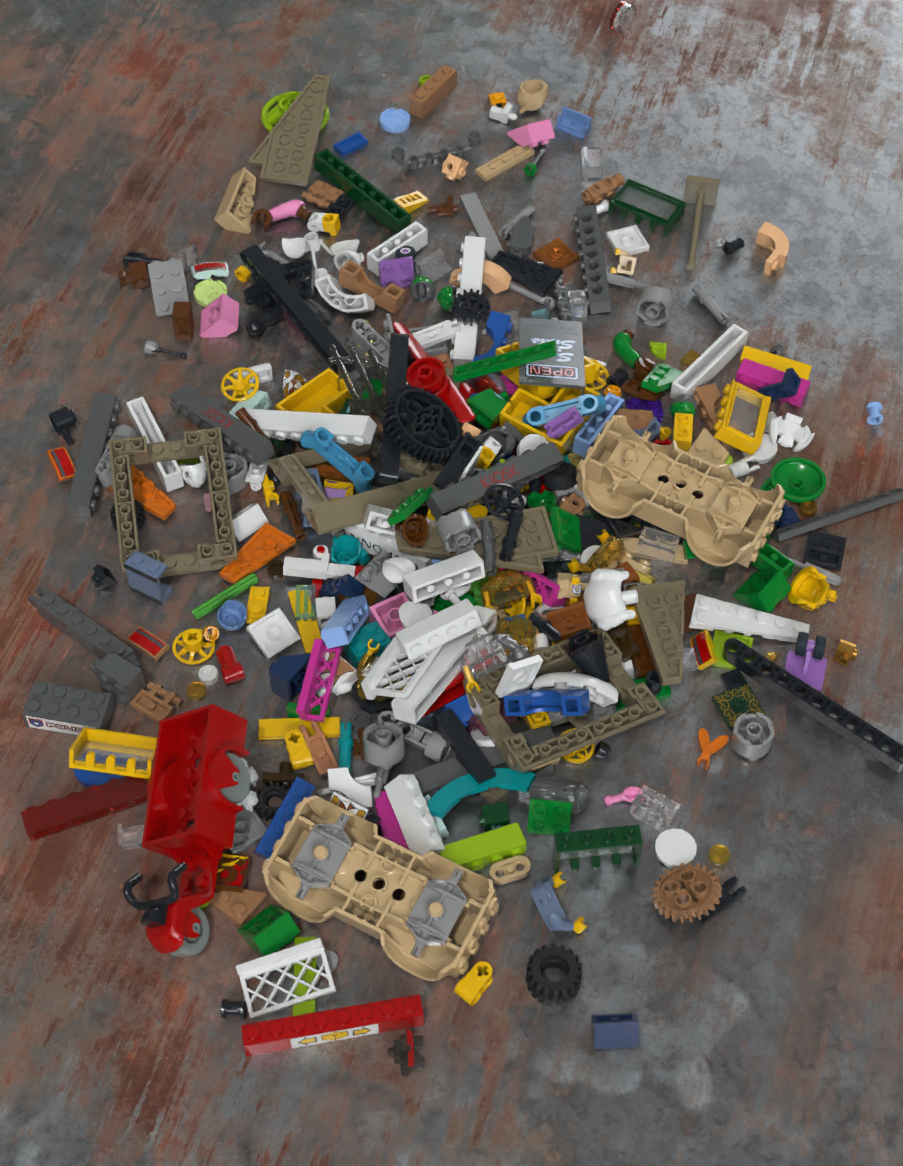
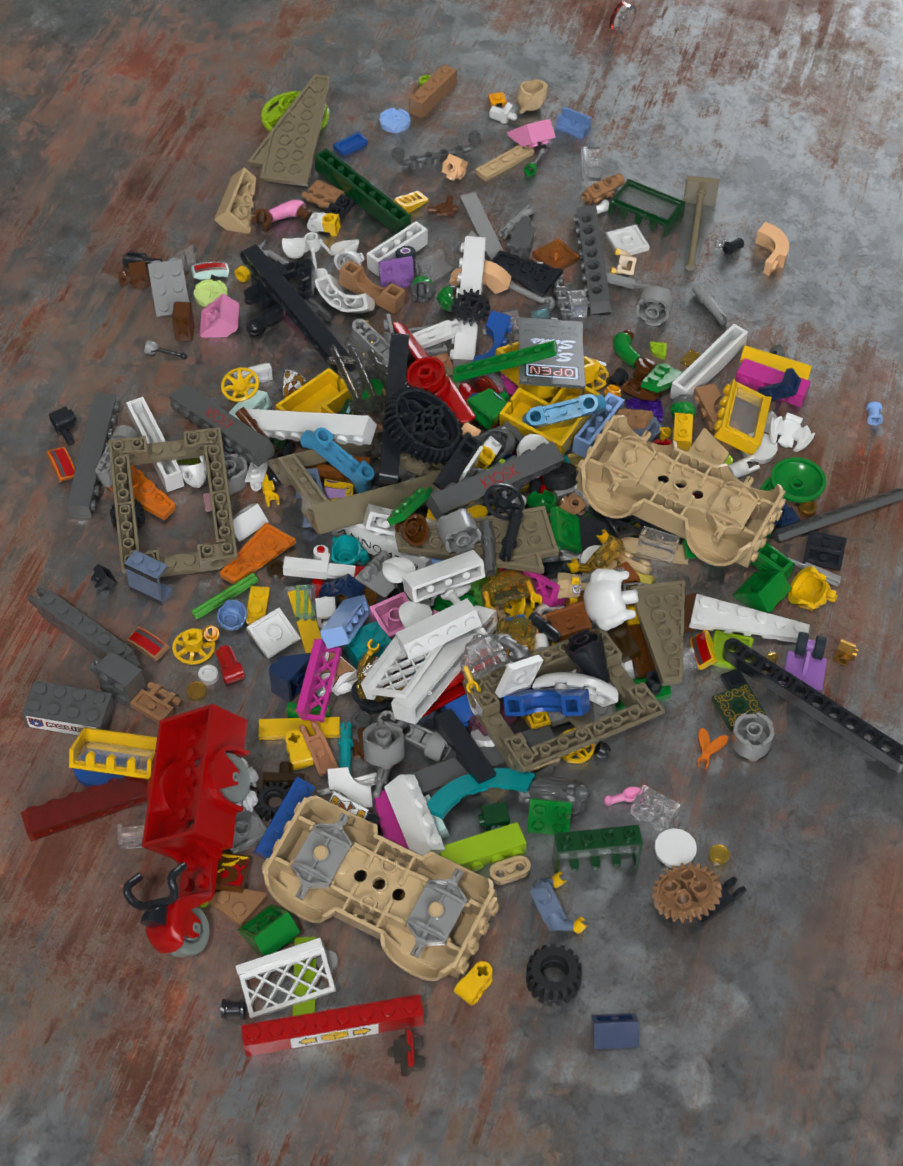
reddish brown pin [279,491,307,541] -> none
medium lavender hinge [543,406,584,439] -> none

